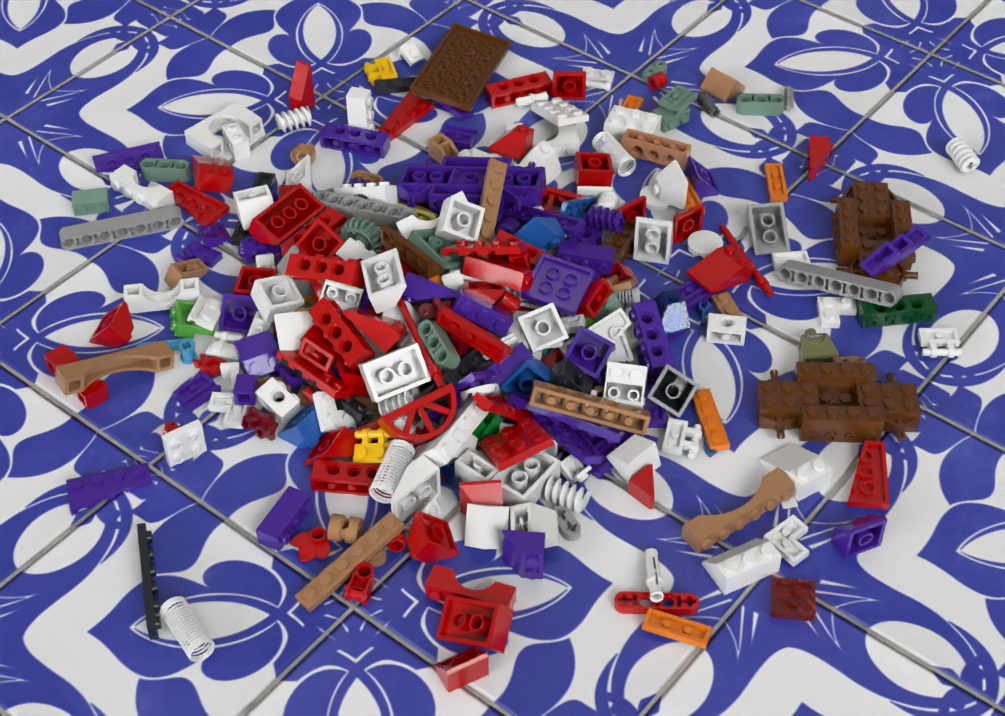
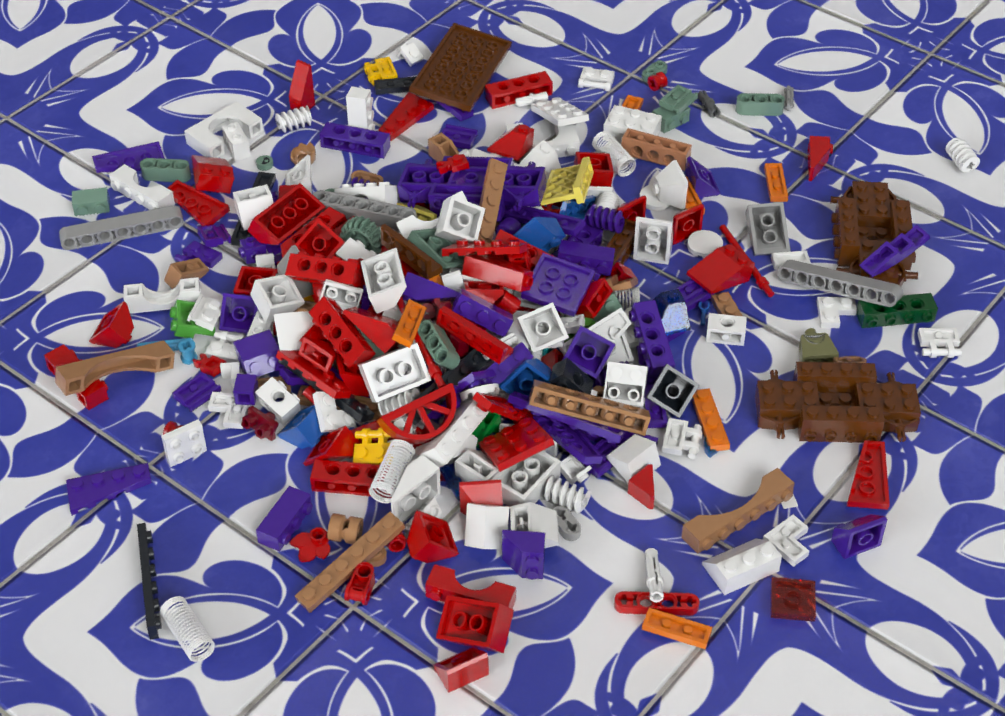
red slope [552,71,586,100] -> none
medium nougat slope [700,67,745,103] -> none
white slope [760,443,834,501] -> none
none -> sand green tile [256,155,274,171]
none -> orange plate [392,299,427,348]
none -> red plate [436,154,470,174]
none -> light yellow fence [541,157,594,205]

